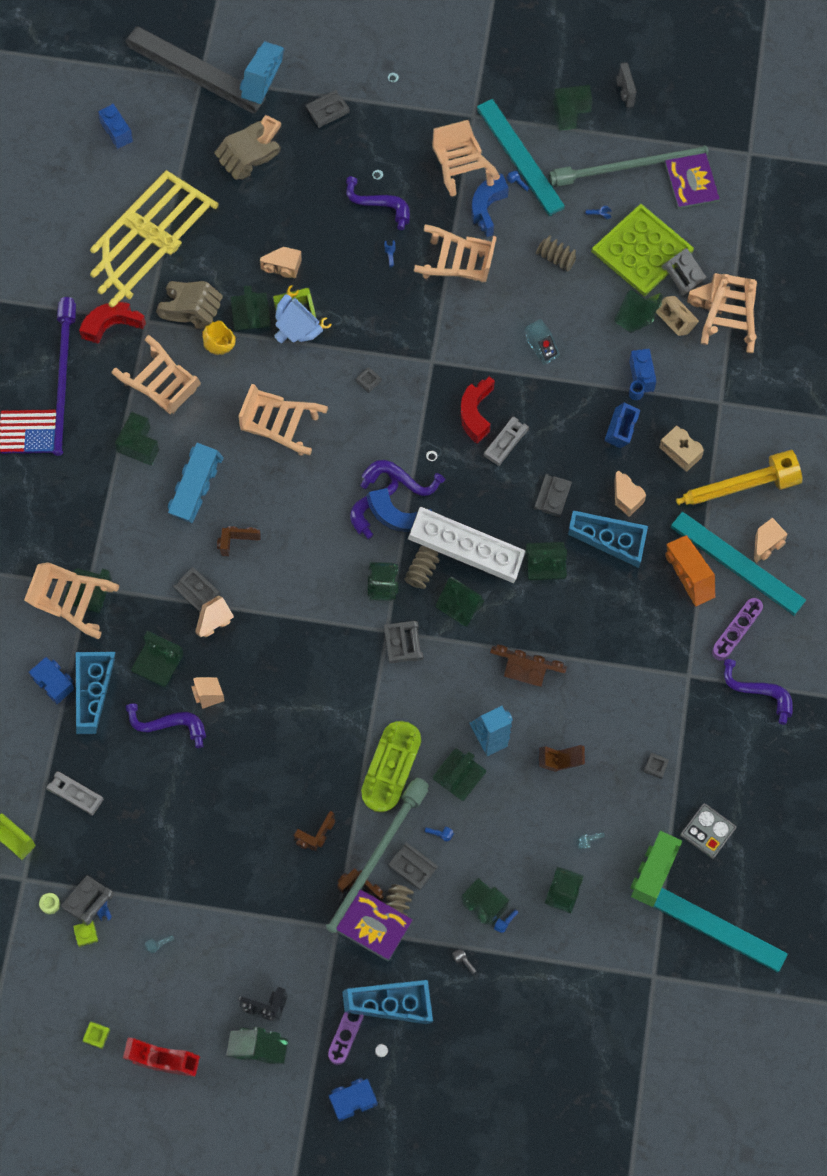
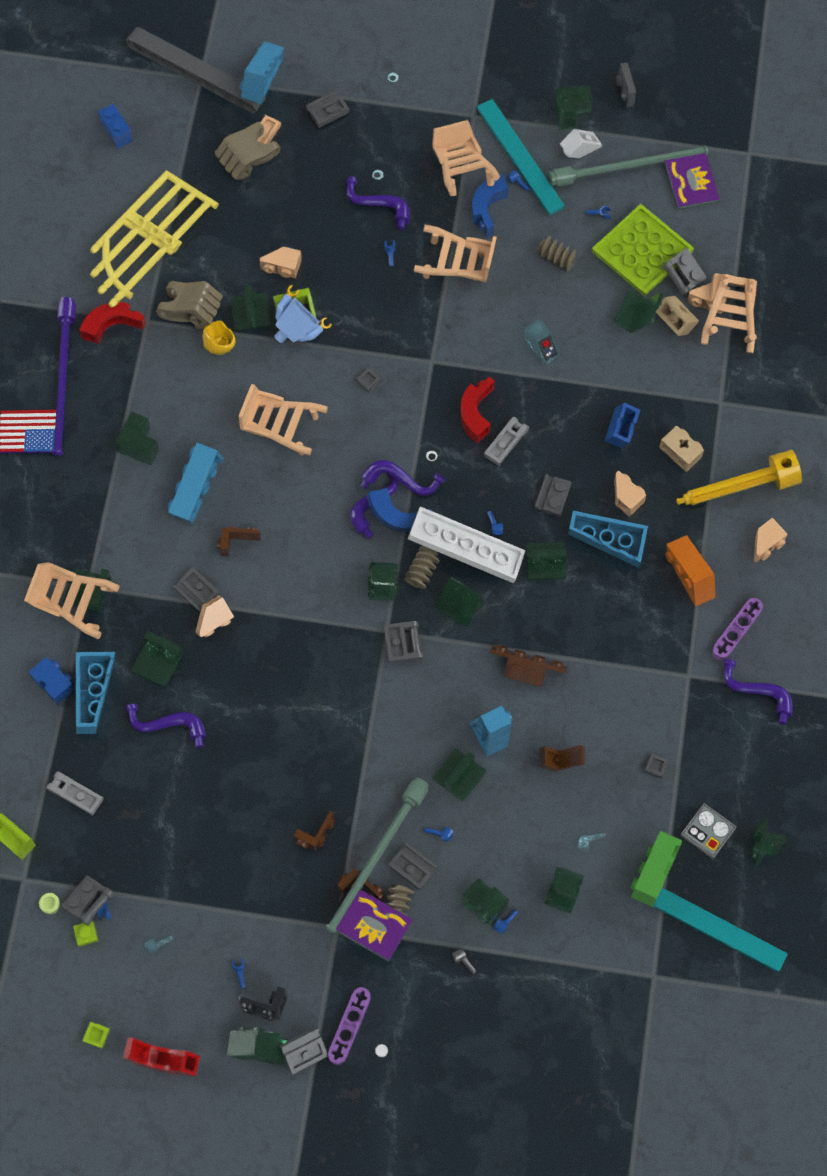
light nougat hand [112,335,201,415] -> none
light nougat slope [191,677,224,709] -> none
blue brick [329,1078,377,1122] -> none
dark azure wedge [342,980,433,1024] -> none
lime piece [361,721,421,812] -> none
blue hinge [629,349,657,400] -> none
teal tile [671,511,806,616] -> none
none -> blue hand [232,958,245,989]
none -> plate [279,1028,328,1074]
none -> blue hand [487,511,503,535]
none -> white slope [560,129,602,158]
none -> clear green bracket [752,817,787,866]

